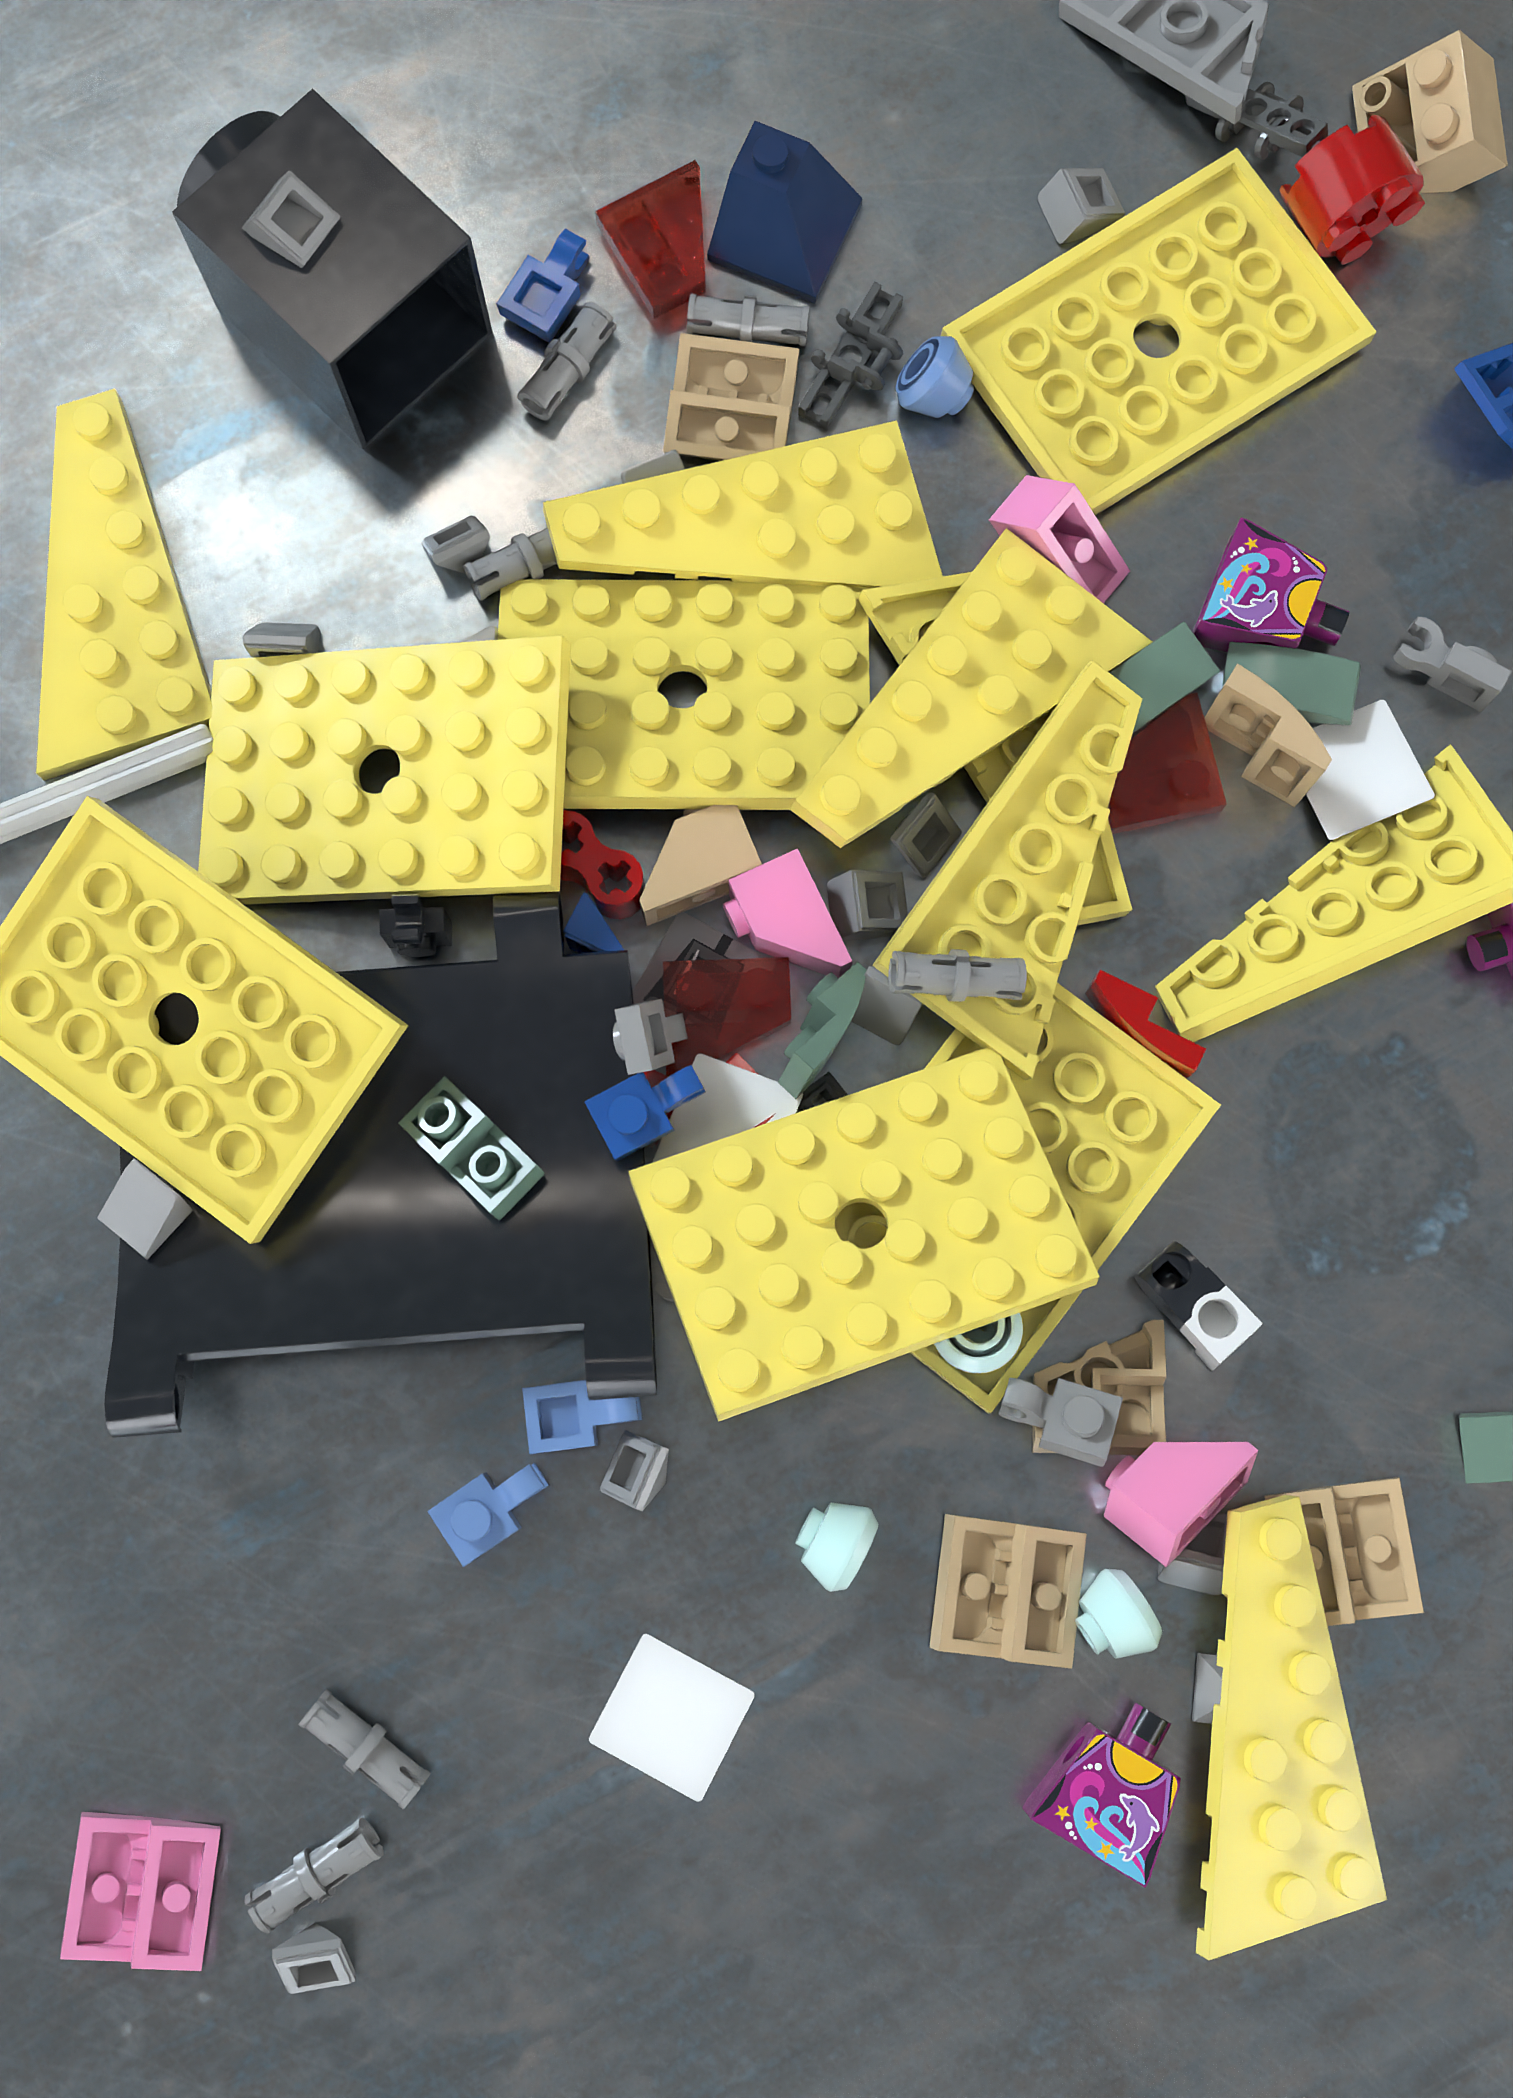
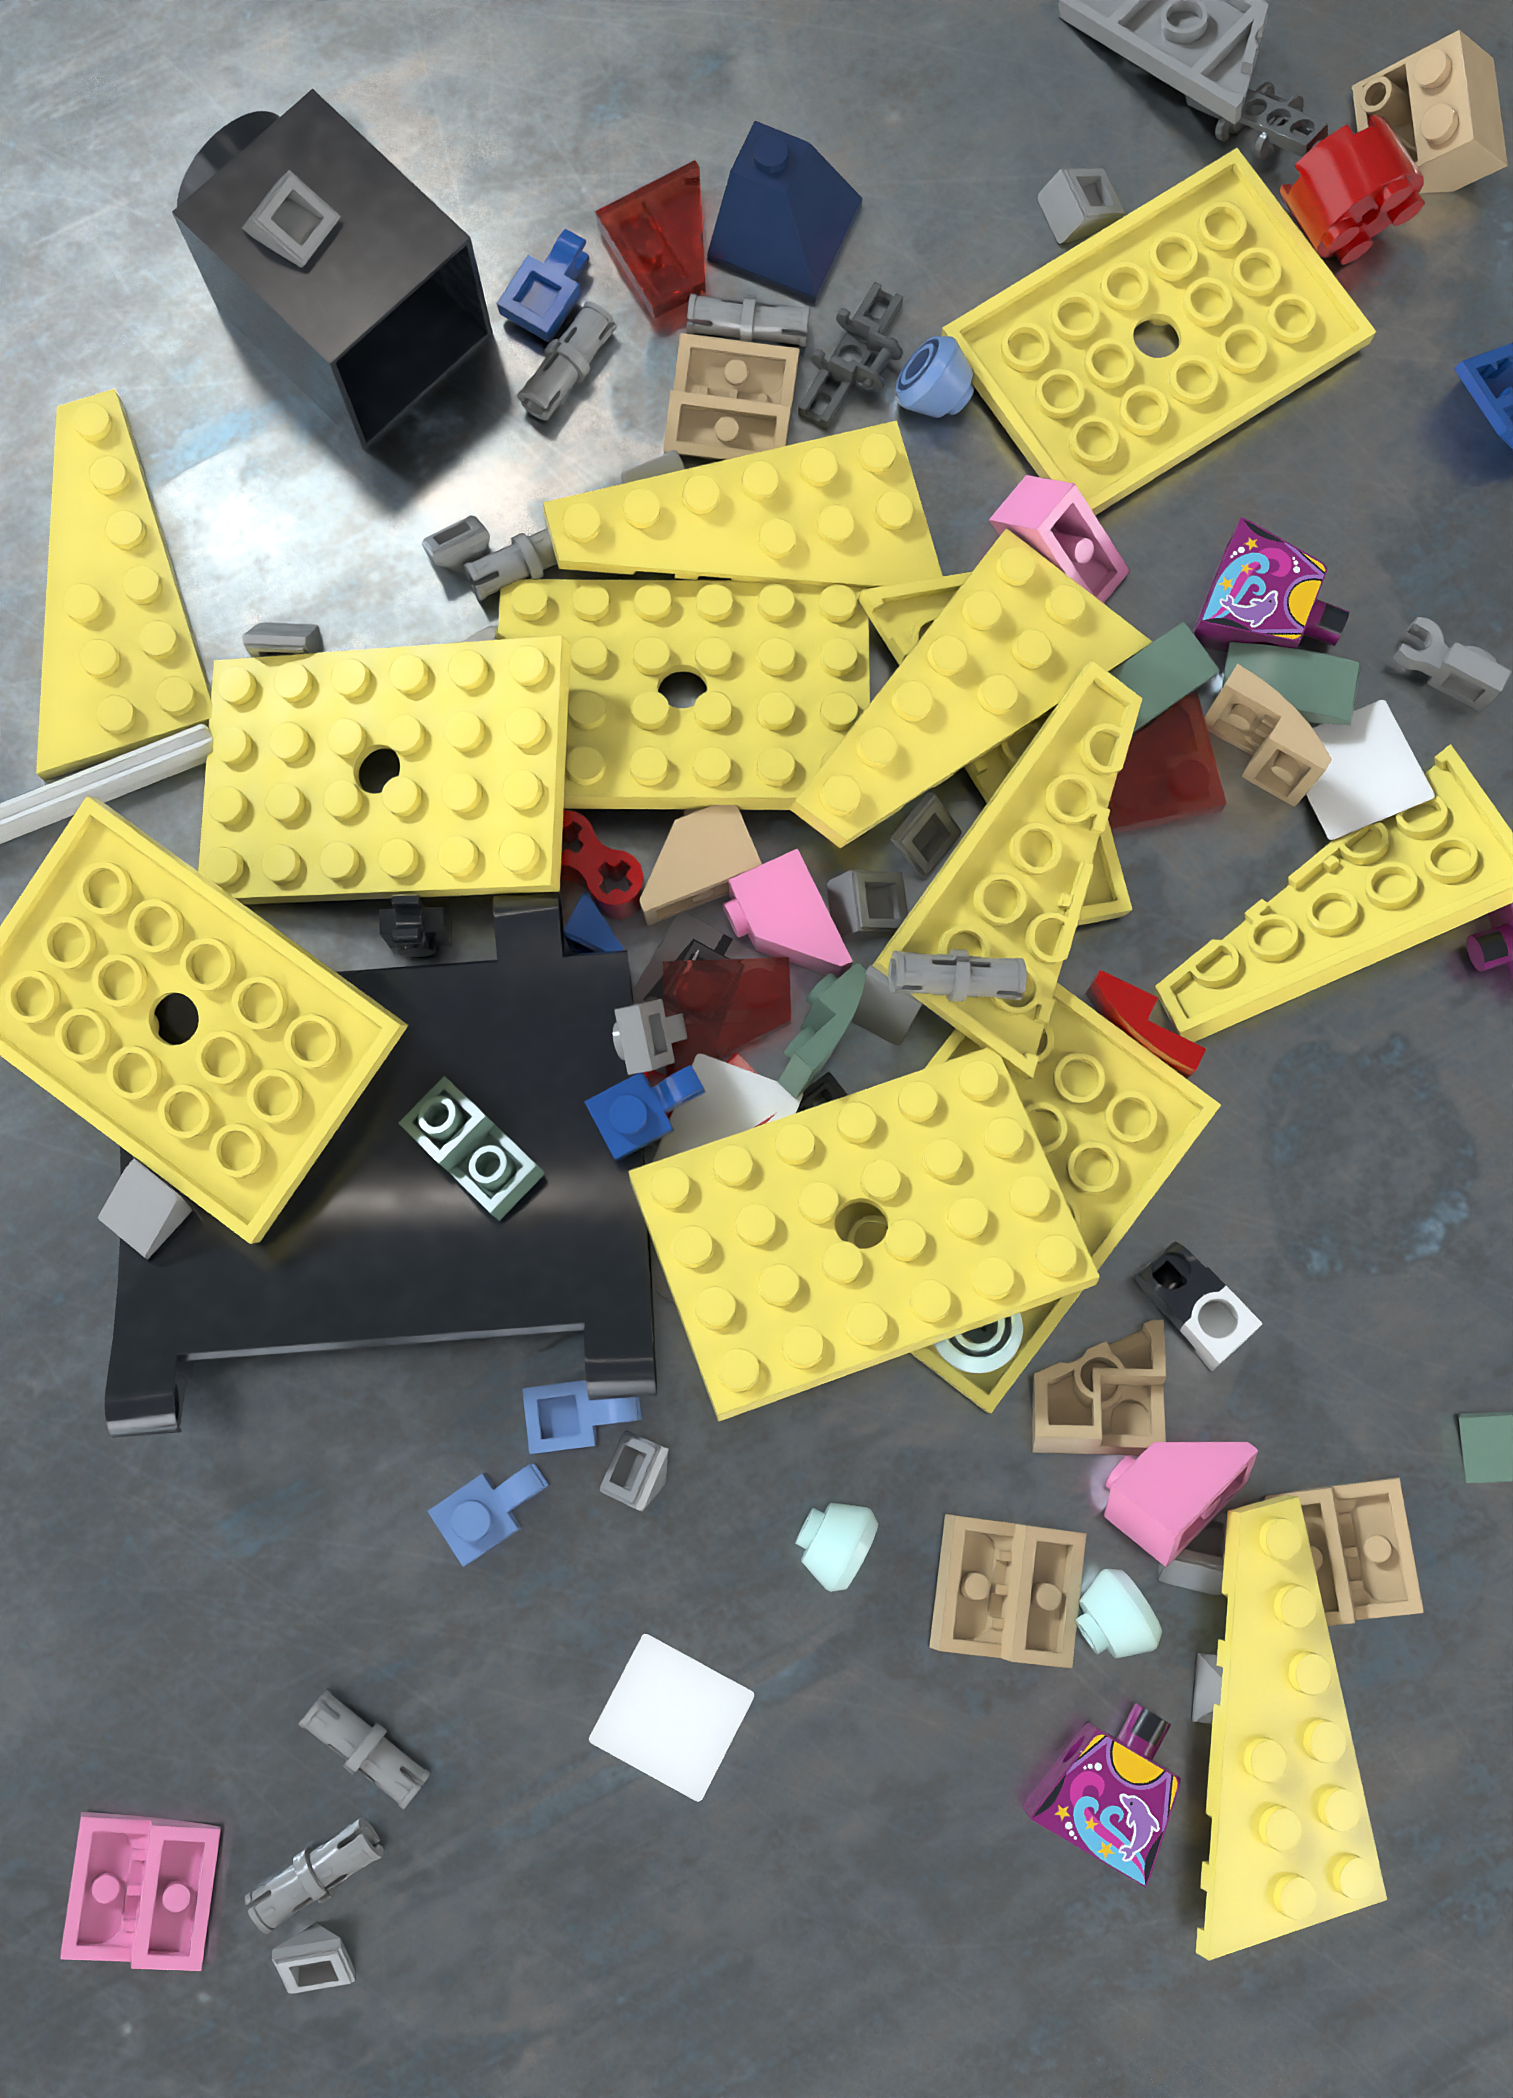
light grey plate [999,1378,1123,1467] -> none

